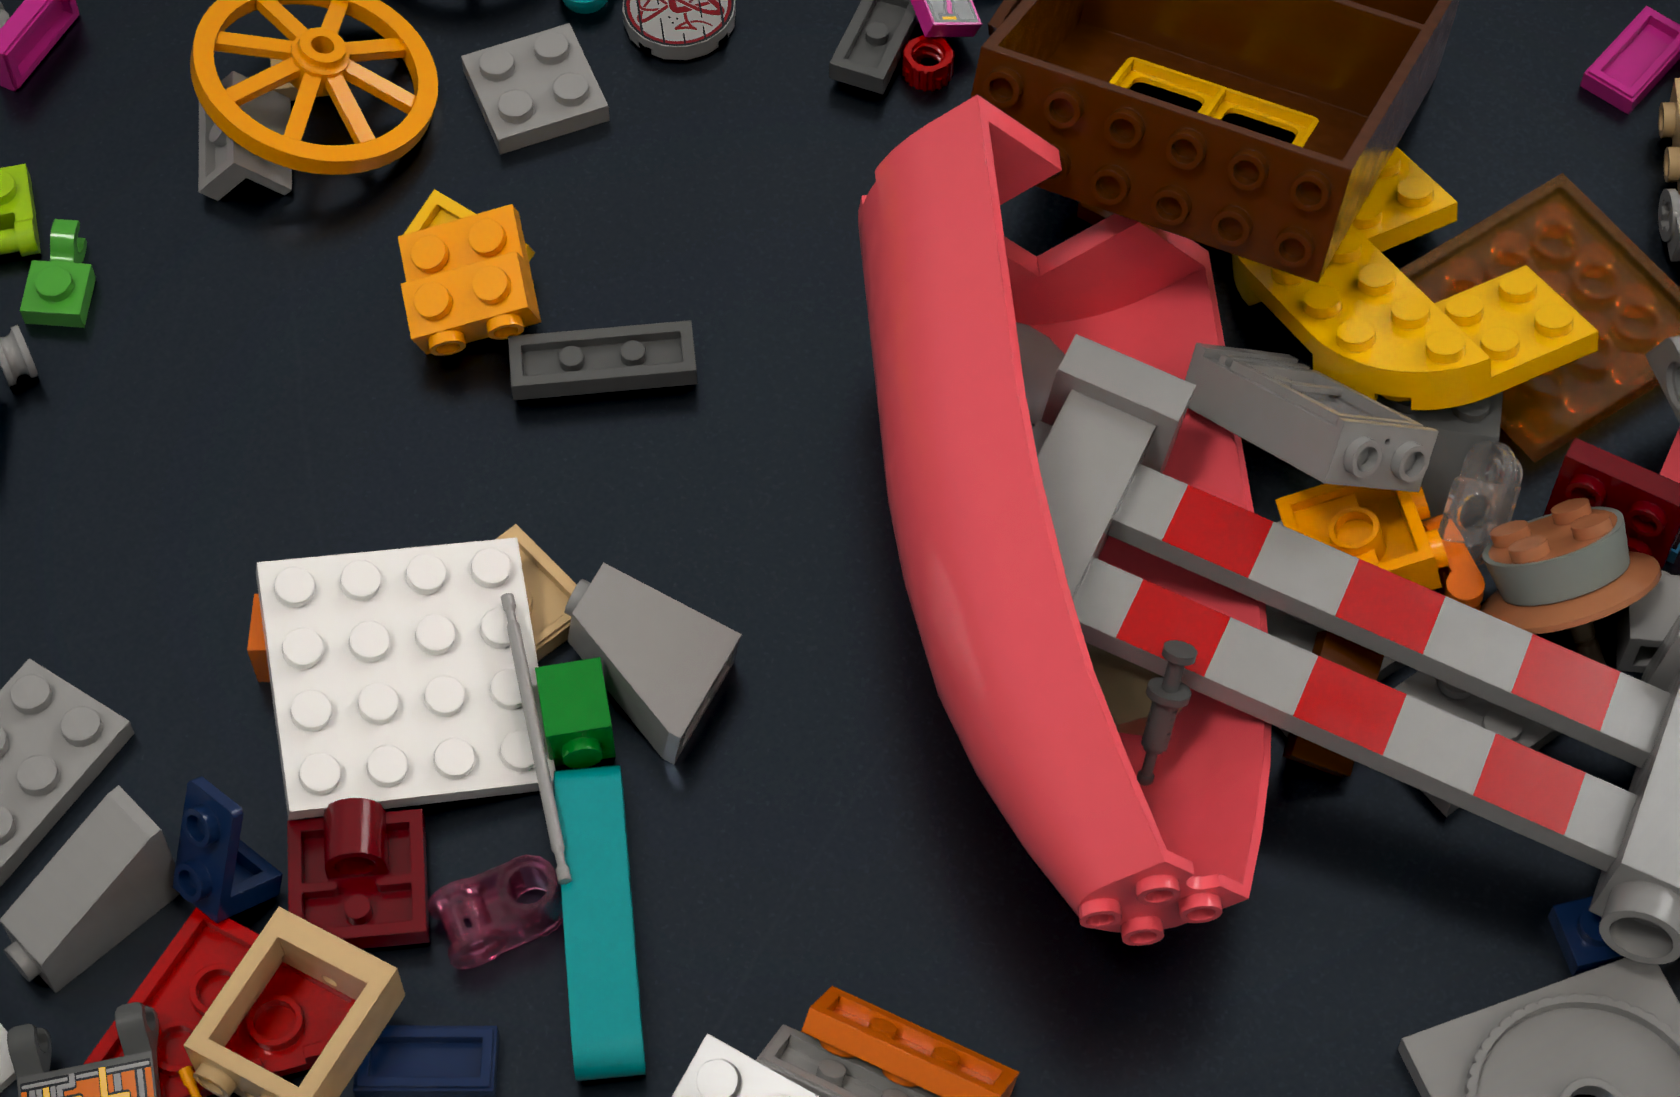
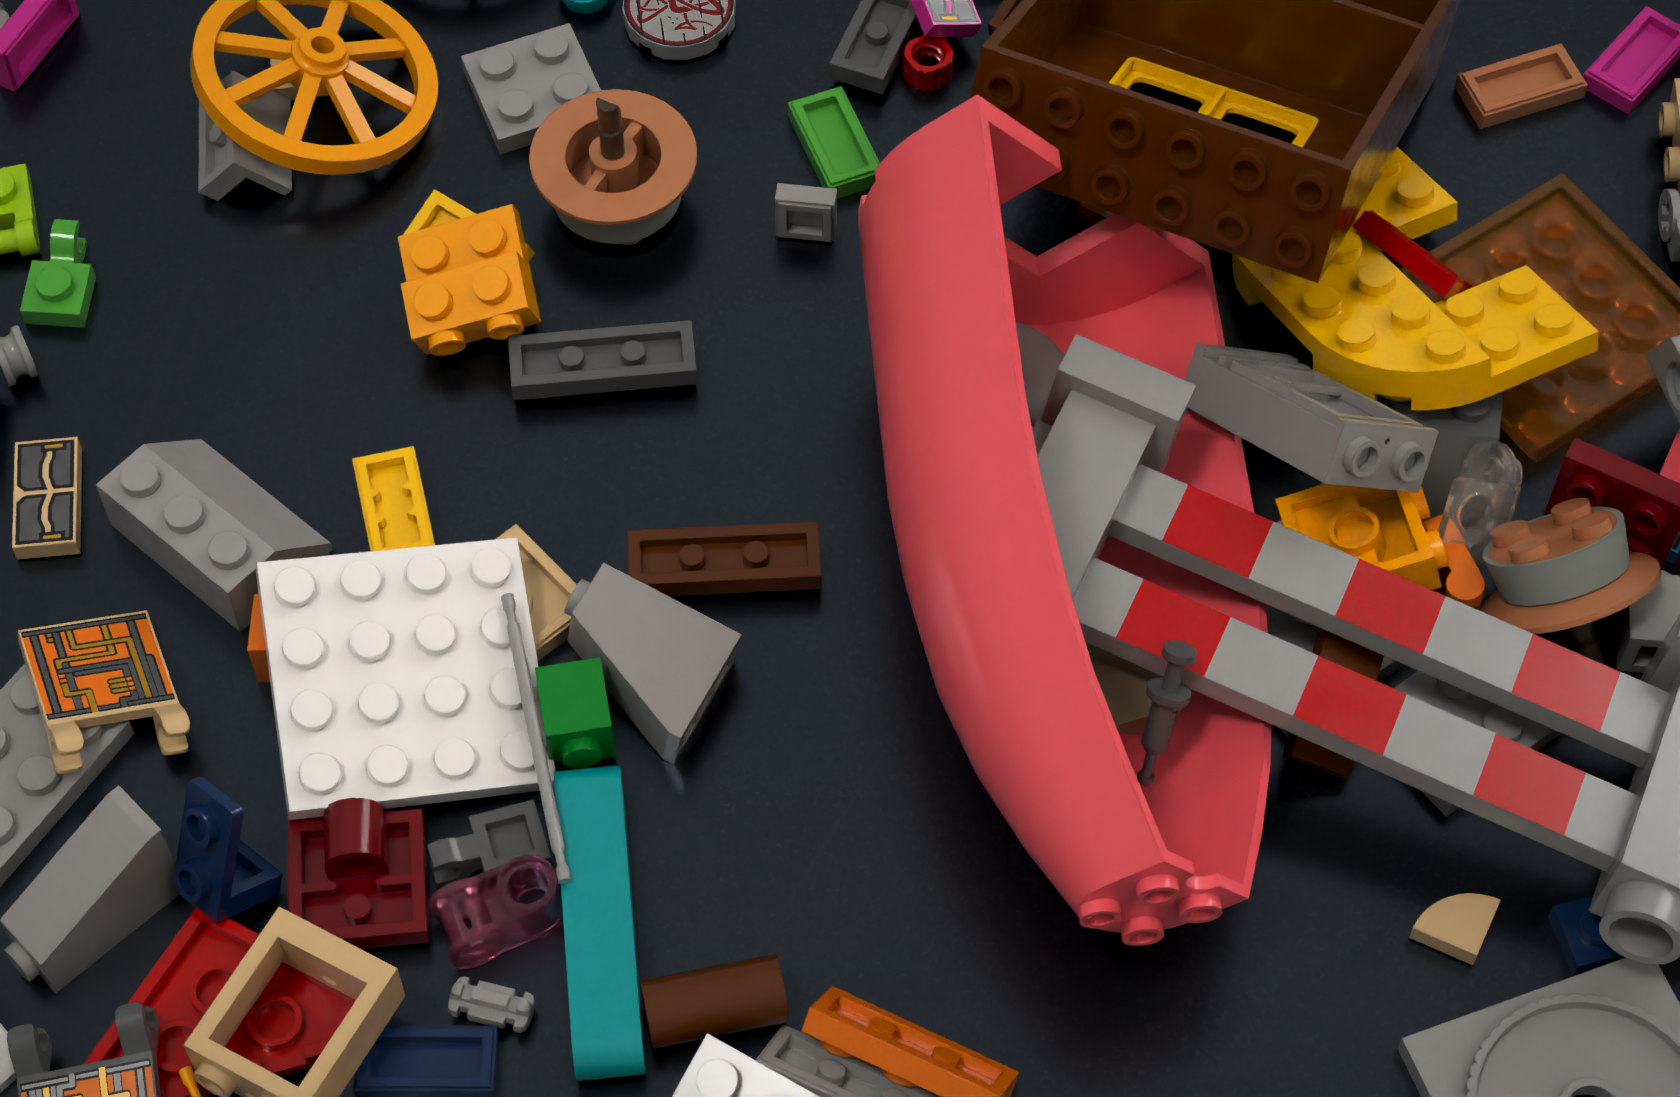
none -> tile [12,436,82,560]
none -> flag [18,610,190,774]
none -> light grey slope [96,439,333,632]
none -> yellow plate [352,446,435,551]
none -> dark grey plate [427,799,552,888]
none -> light grey piece [448,976,535,1033]
none -> nougat piece [529,89,697,245]
none -> reddish brown plate [627,521,822,596]
none -> reddish brown pin [639,954,789,1050]
none -> light grey tile [775,183,837,242]
none -> bright green tile [787,86,880,199]
none -> red tile [1353,210,1473,300]
none -> tan tile [1409,893,1501,965]
none -> nougat tile [1455,43,1588,129]

